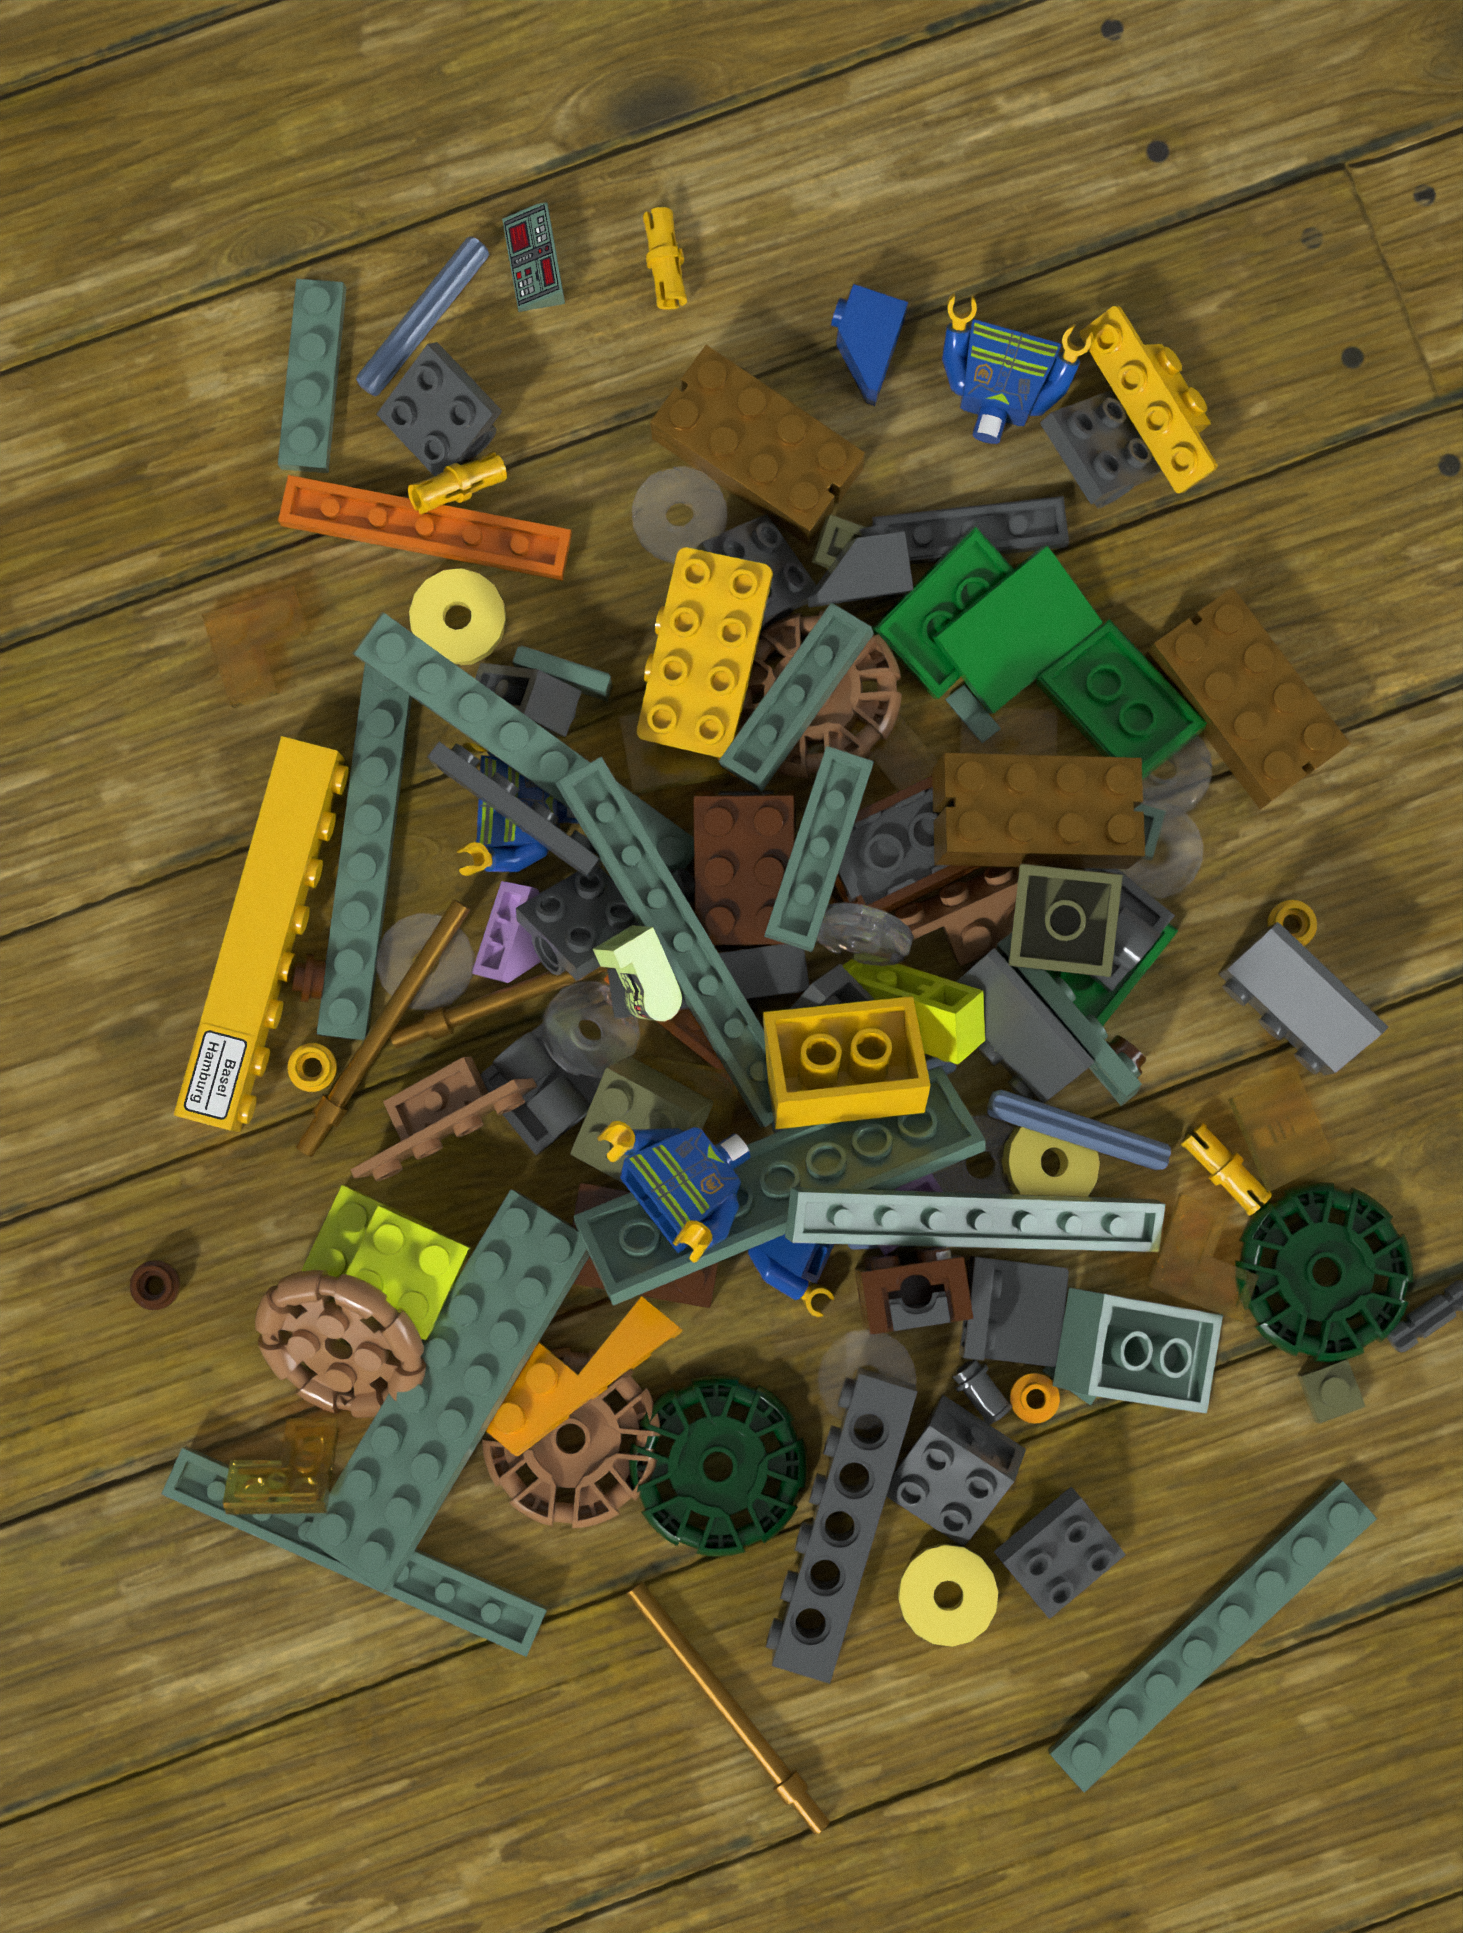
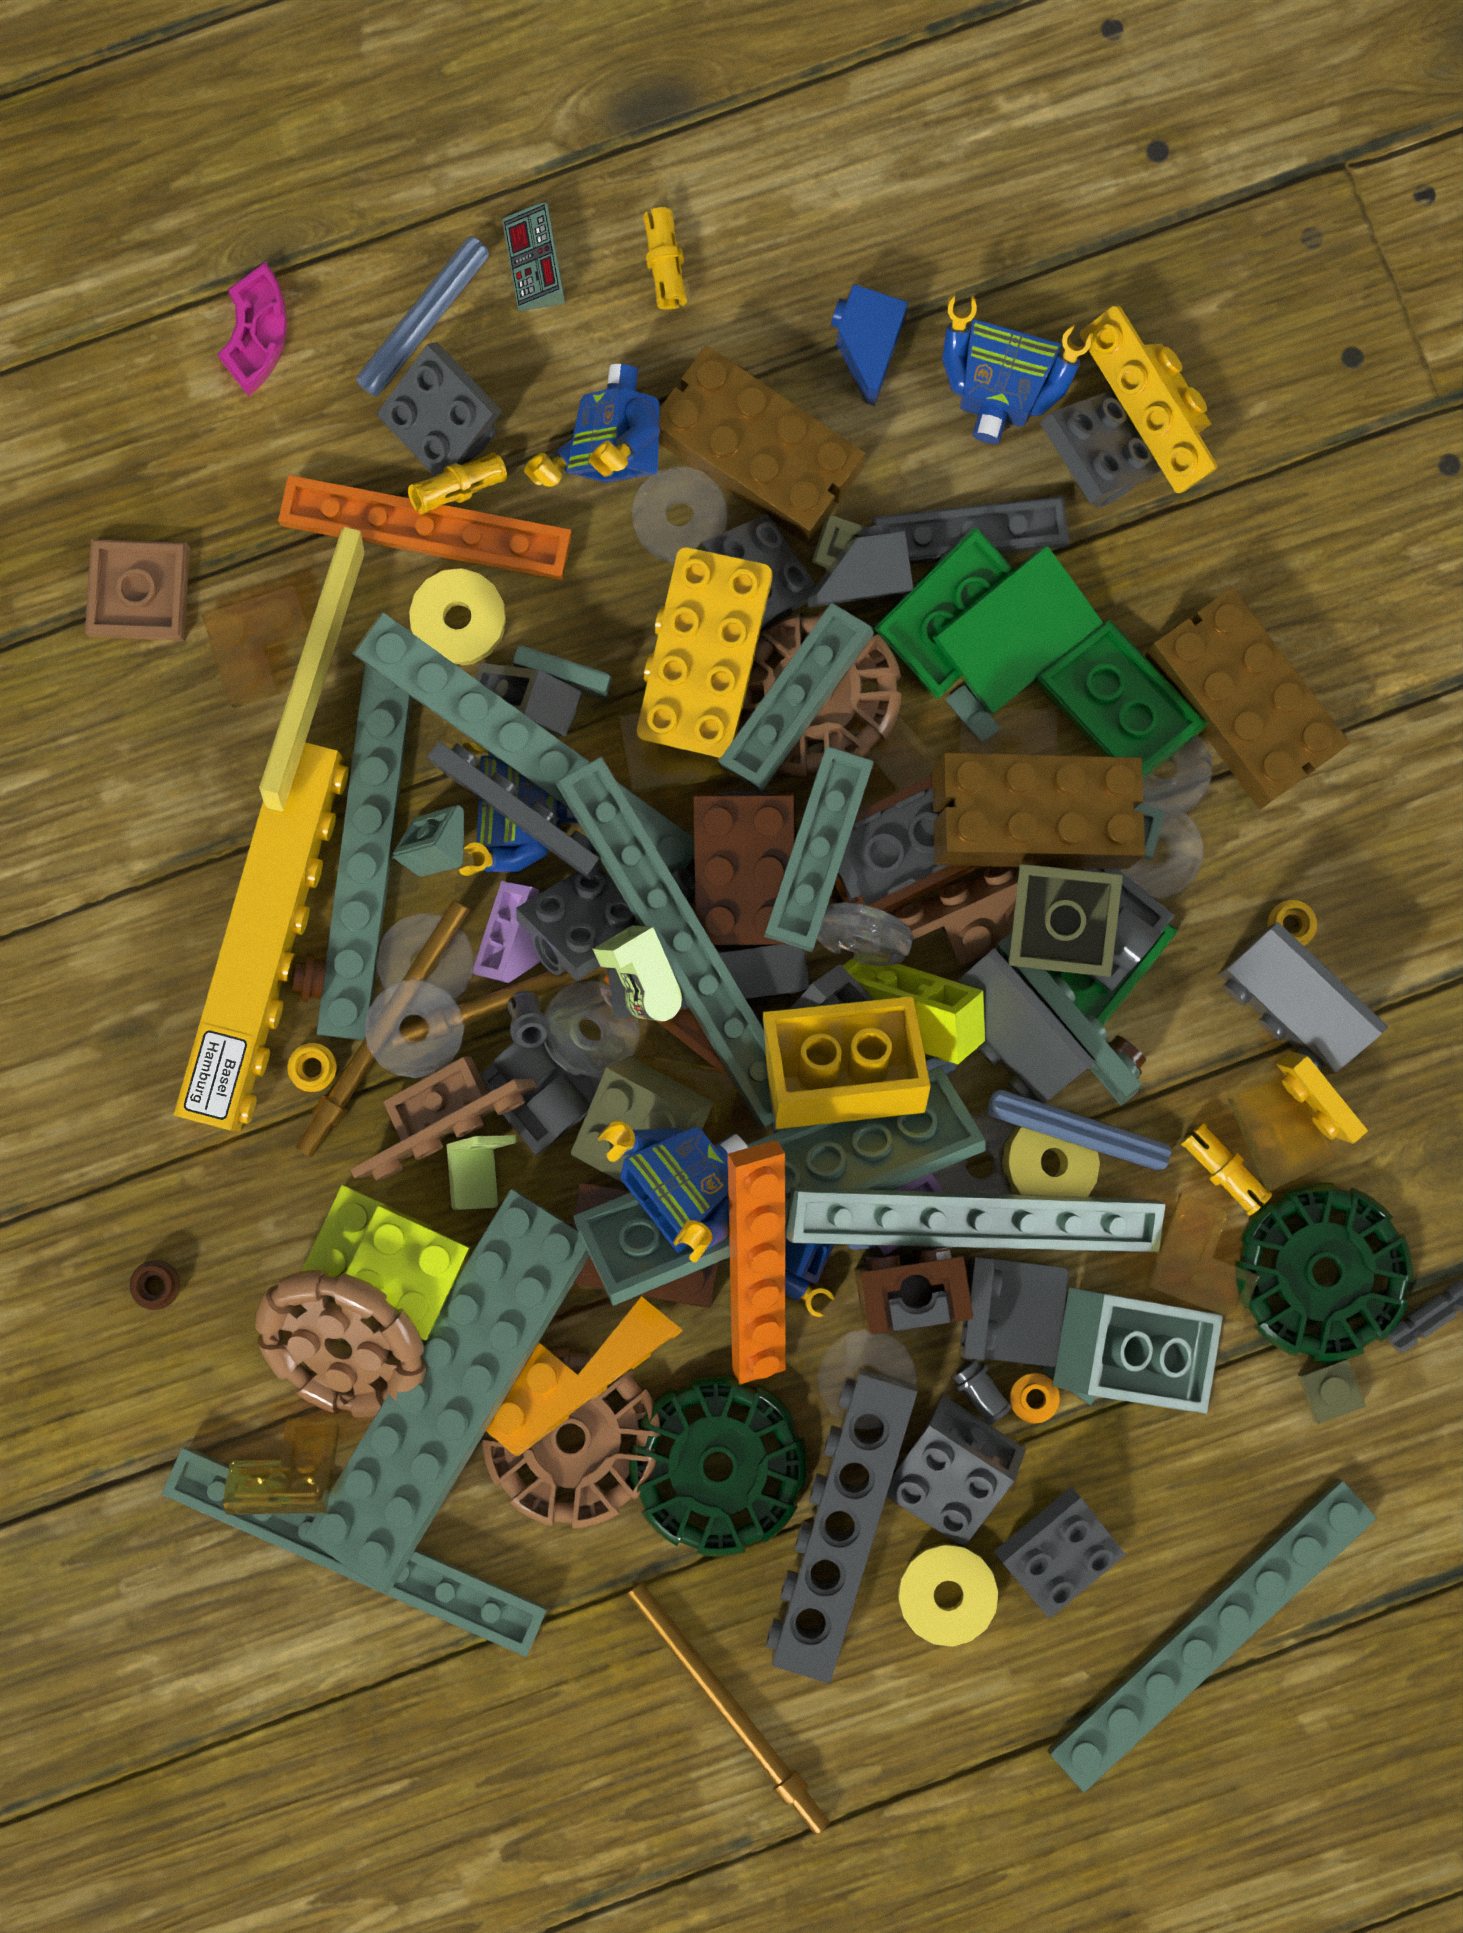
sand green plate [278,279,347,473] -> none
none -> medium nougat tile [85,539,190,641]
none -> dark pink tile [217,262,287,397]
none -> light yellow tile [259,527,365,812]
none -> clear tile [364,978,464,1078]
none -> sand green slope [392,805,464,877]
none -> yellowish green bracket [446,1135,517,1210]
none -> dark grey pin [508,991,550,1048]
none -> blue torso [524,364,660,487]
none -> orange plate [728,1140,786,1385]
none -> yellow plate [1276,1051,1368,1144]

